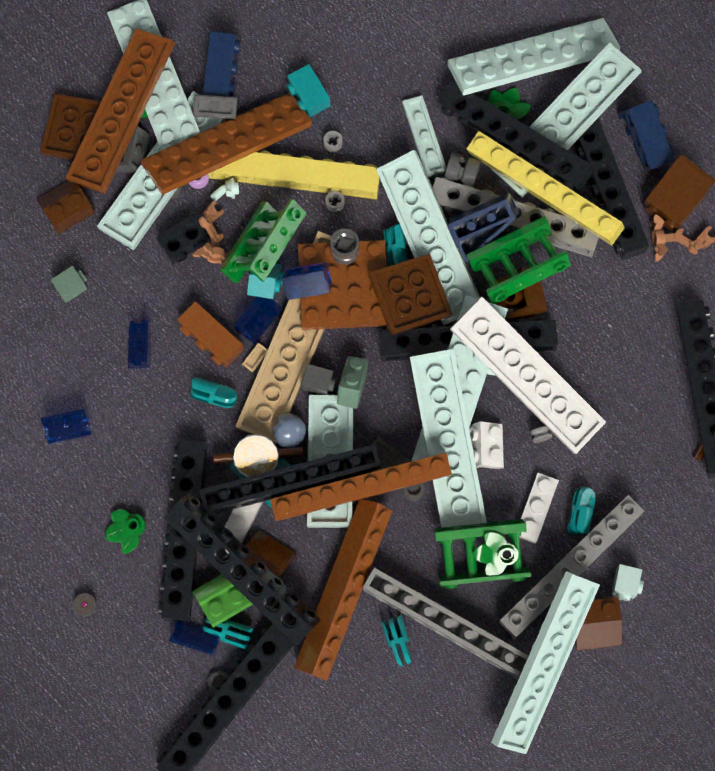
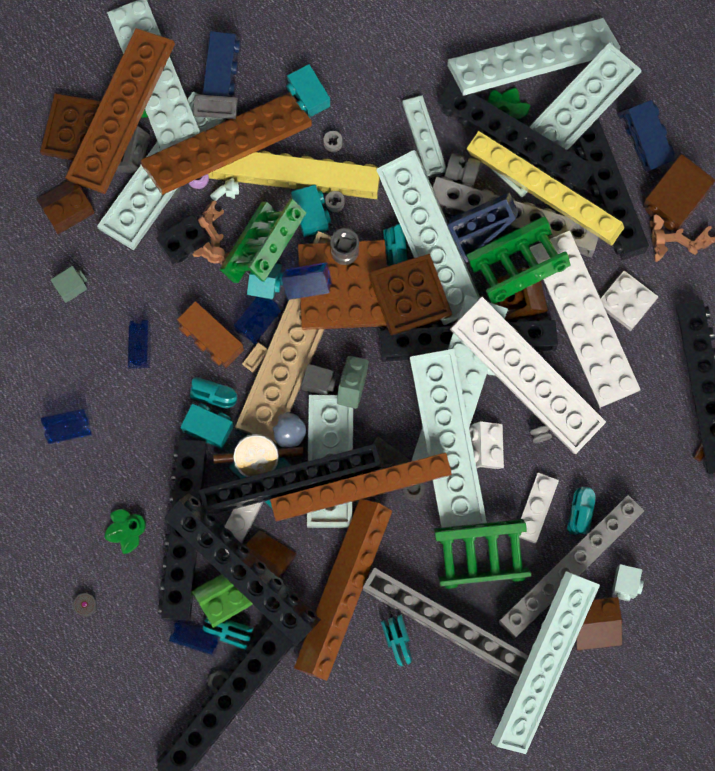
plate [472,532,518,576] -> none
none -> teal brick [181,404,234,450]
none -> teal brick [291,185,331,238]
none -> white plate [529,231,640,408]
none -> white plate [600,271,658,331]

